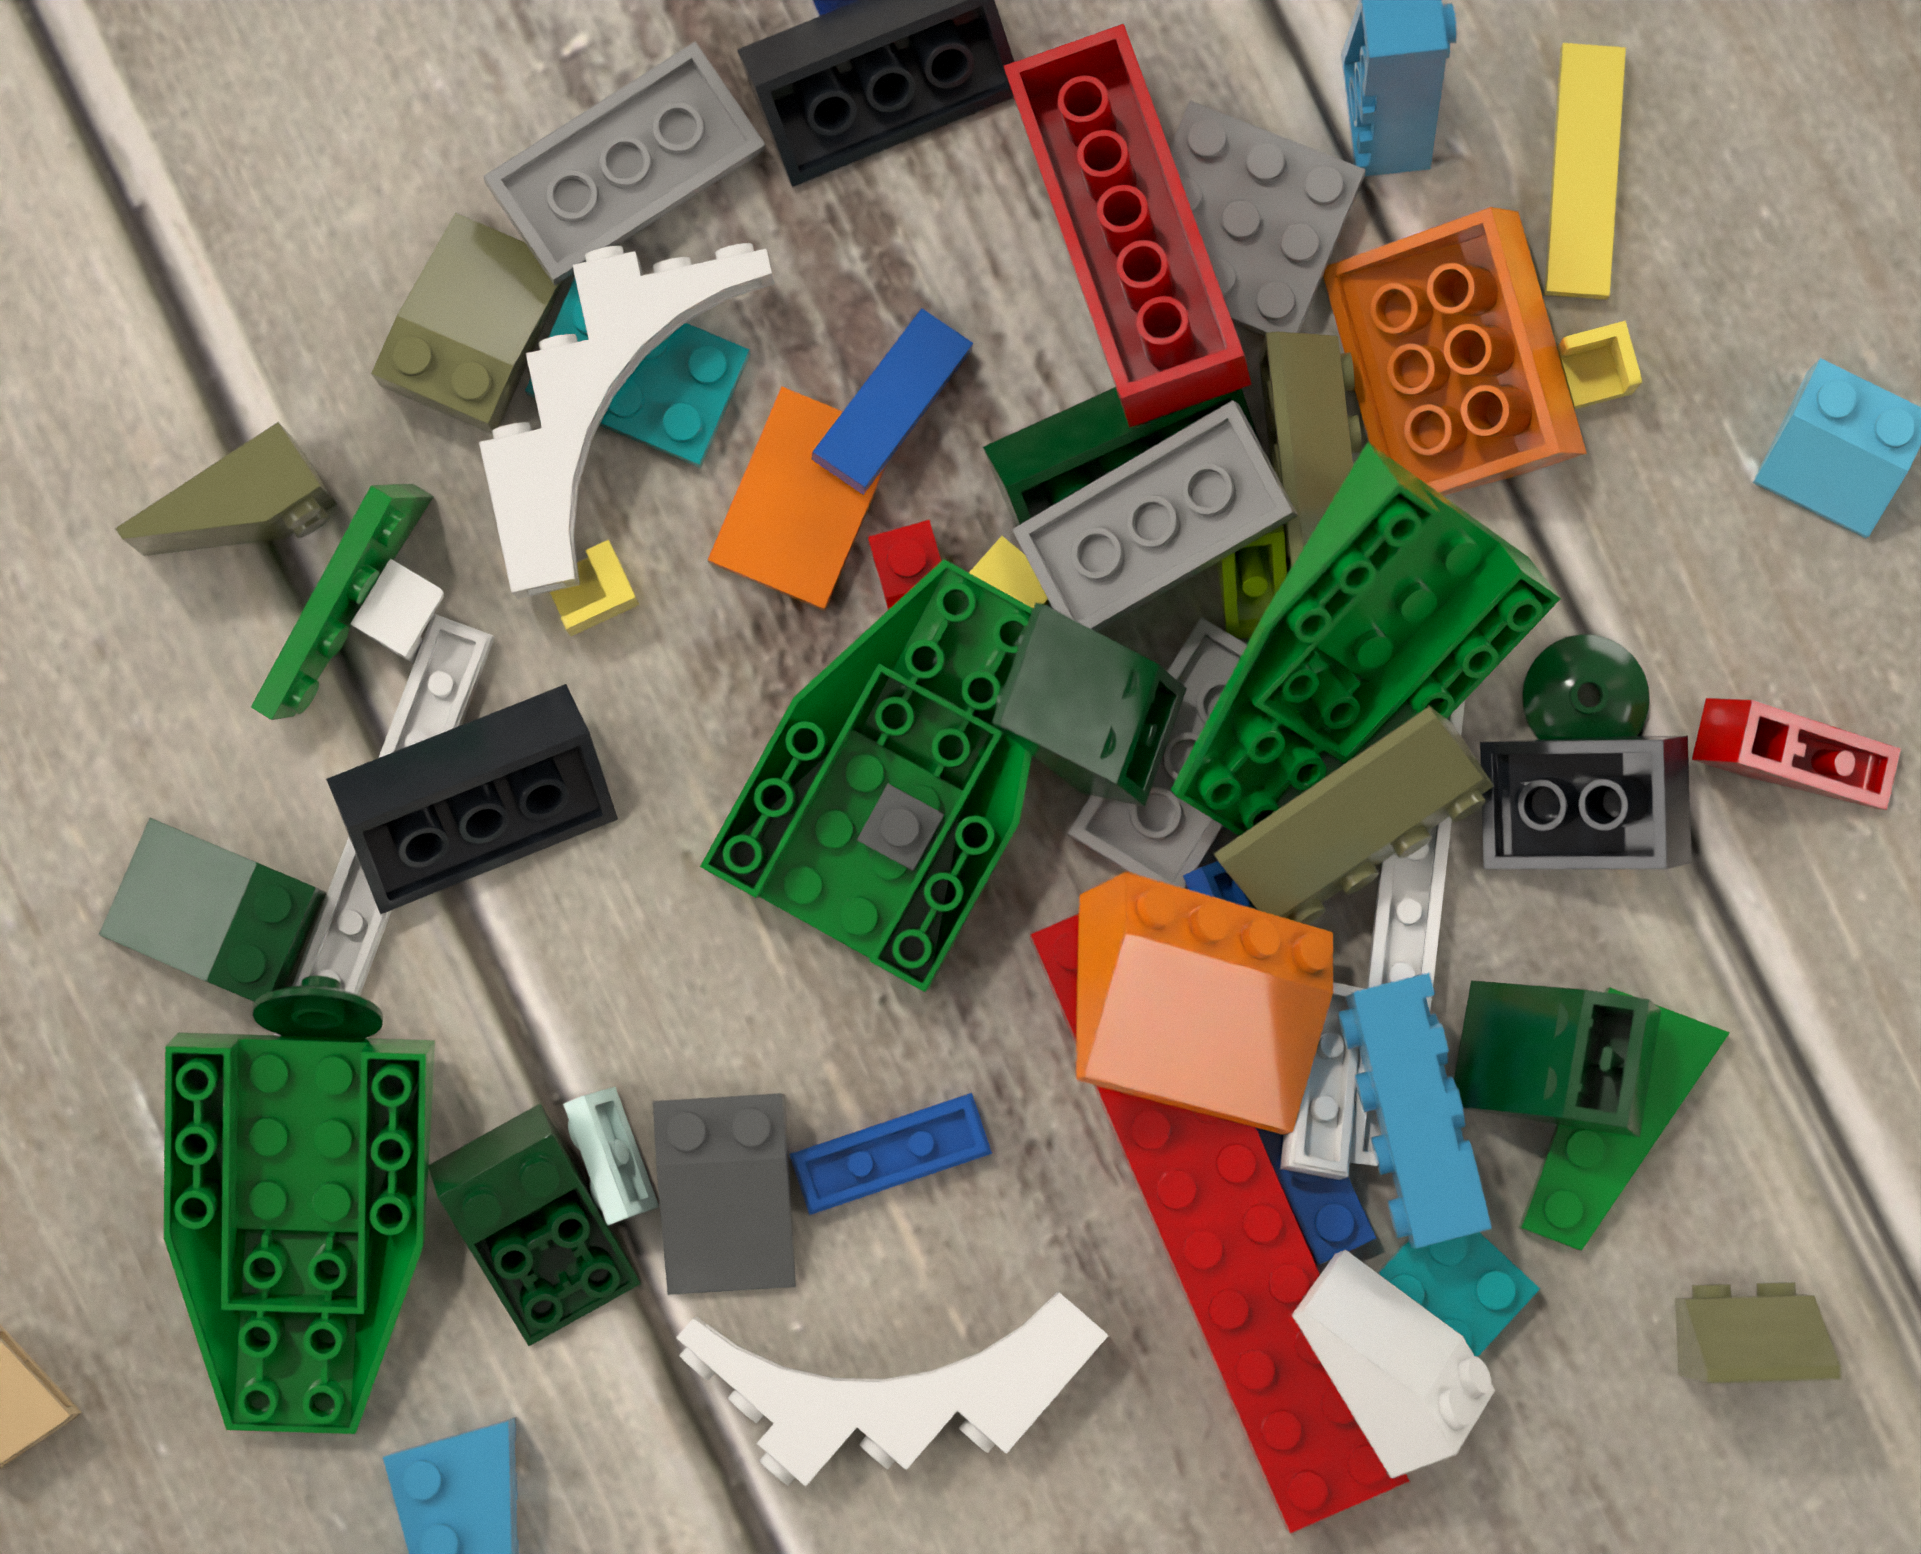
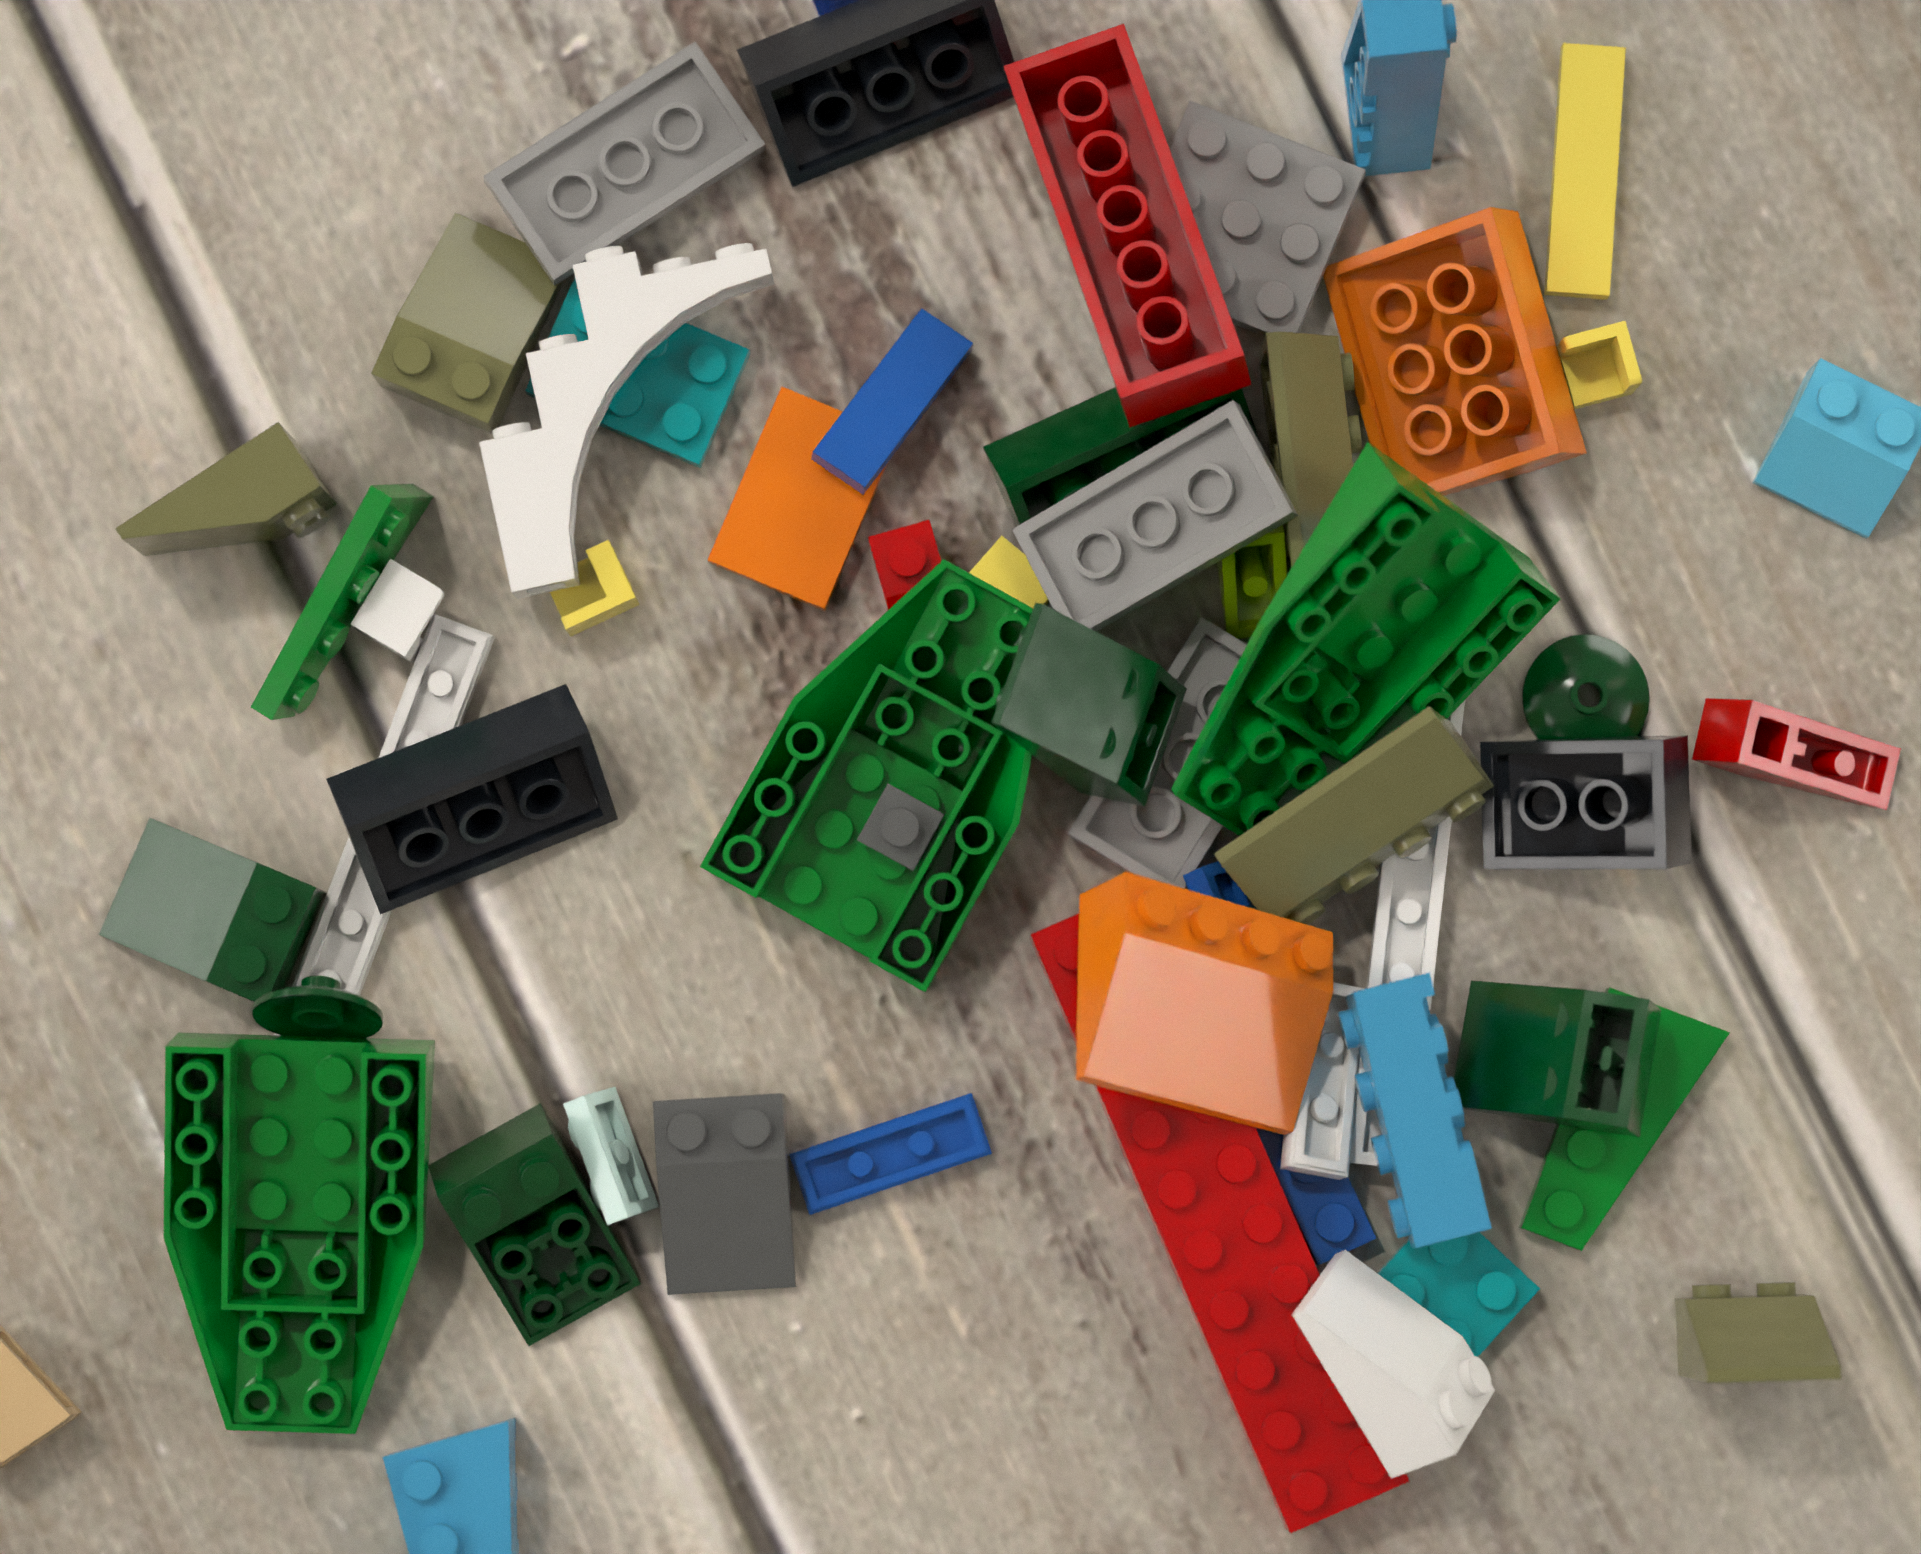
white arch [676,1291,1108,1487] -> none

